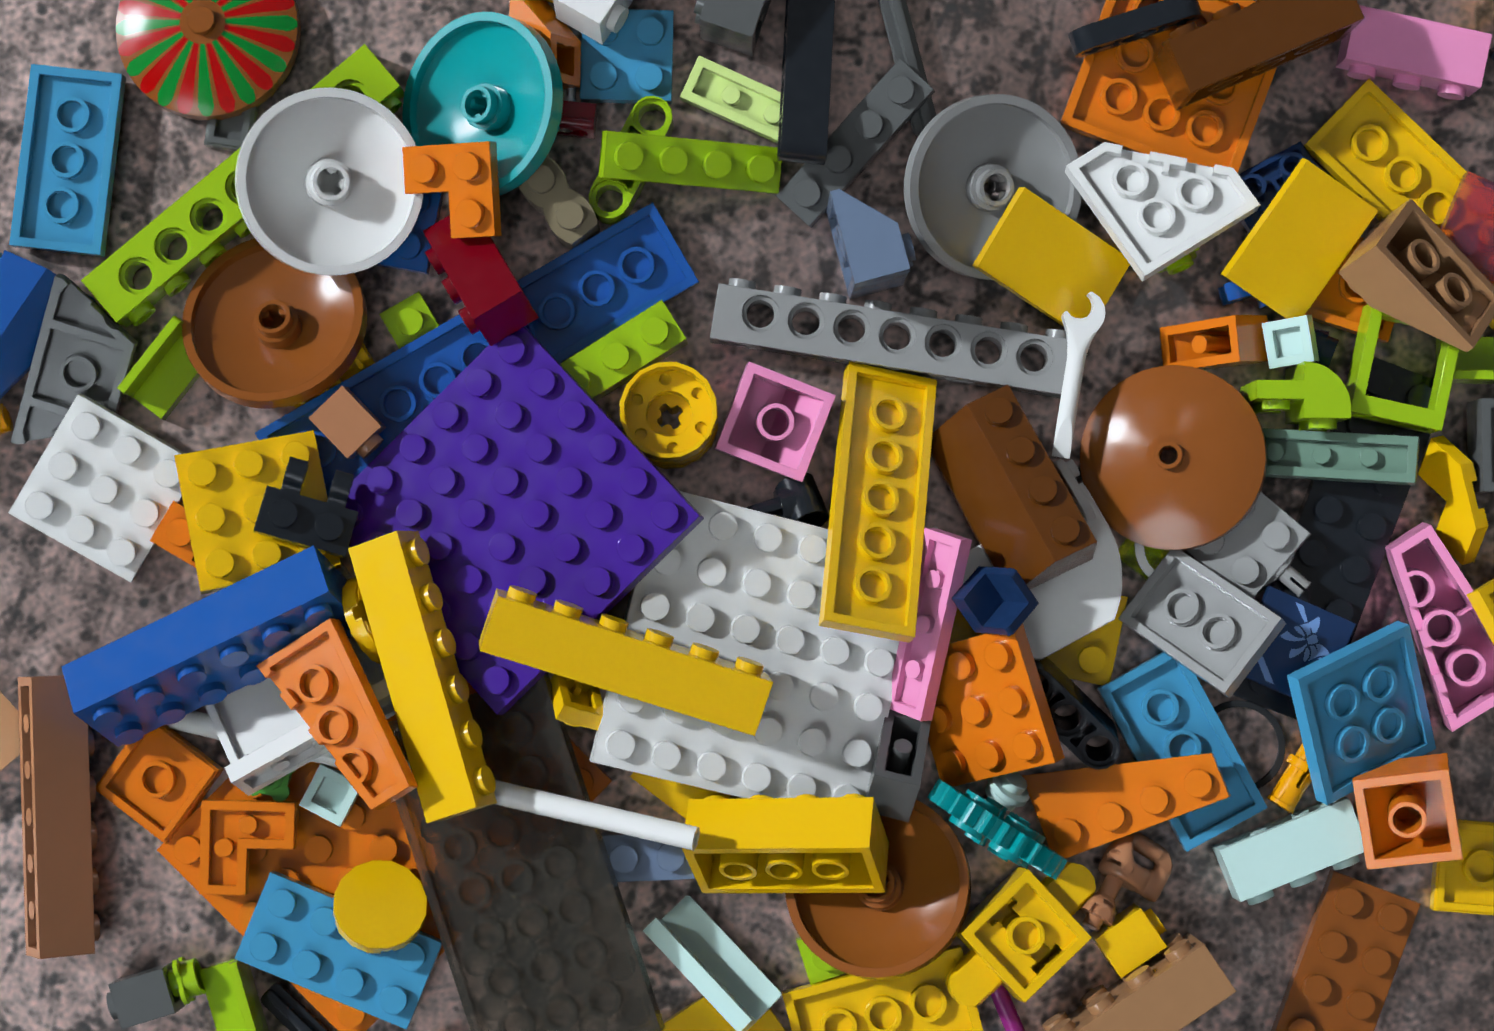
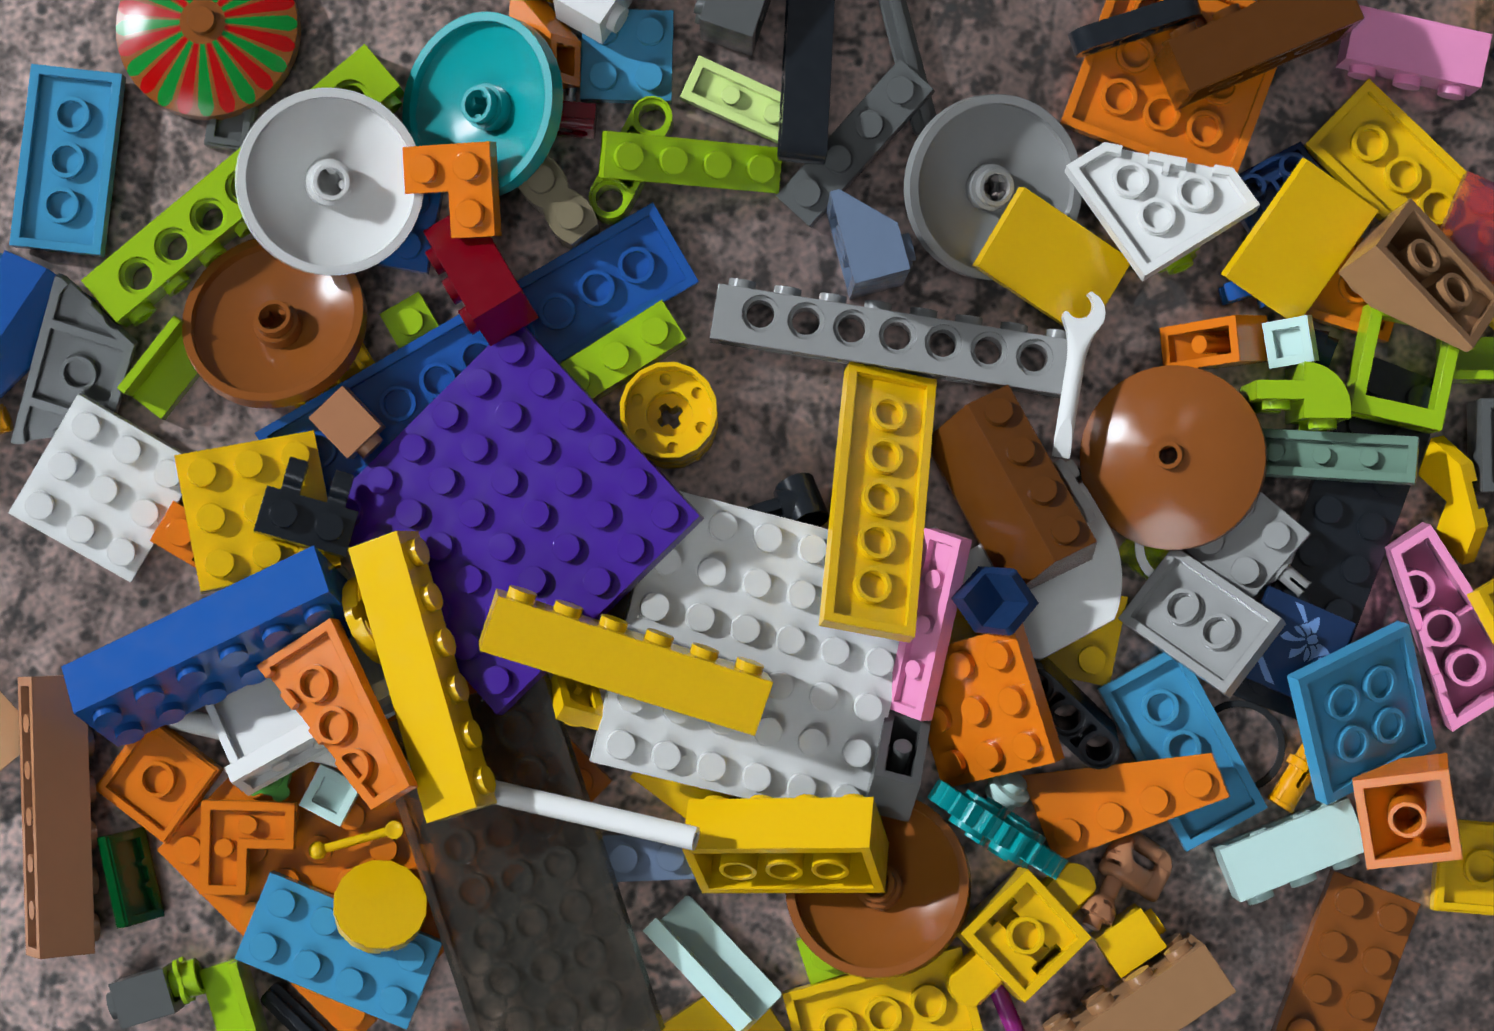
bright pink slope [713,362,836,482] -> none
none -> dark green plate [97,827,165,929]
none -> yellow hinge [308,820,404,860]

